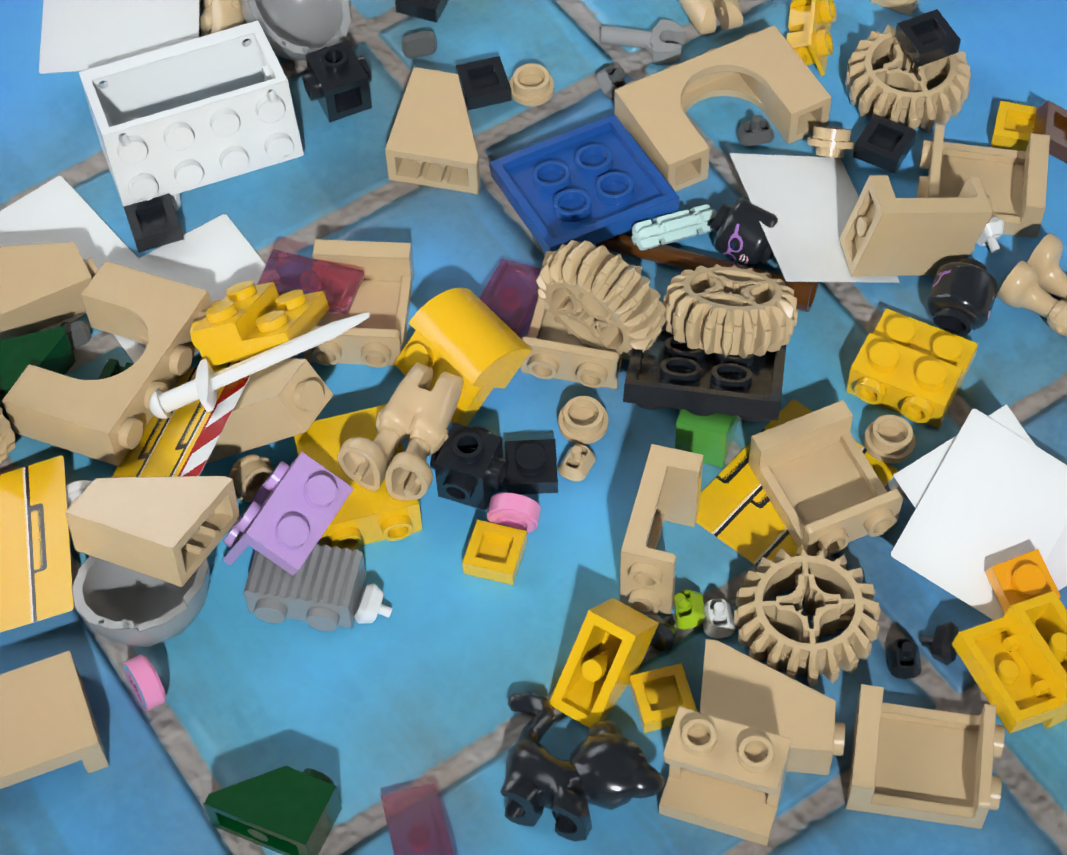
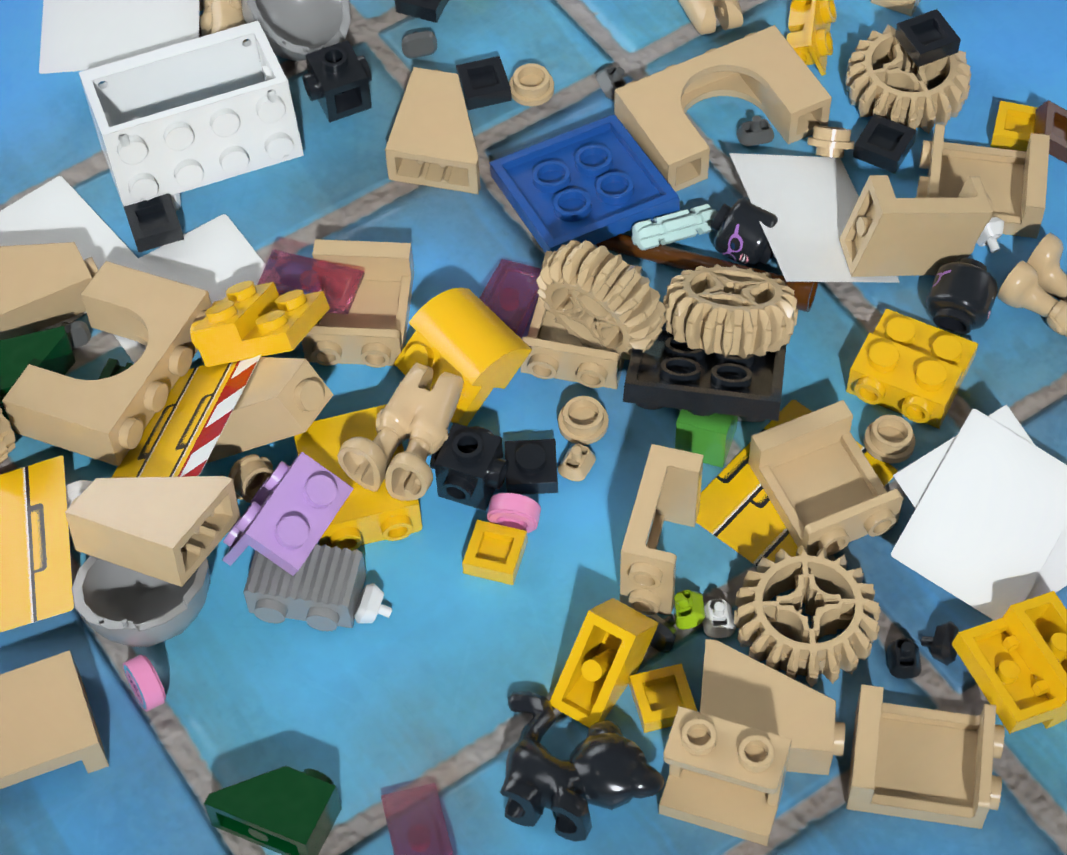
white sword [148,312,370,419] -> none
light grey bar [601,19,685,65] -> none
light orange plate [985,549,1061,614] -> none

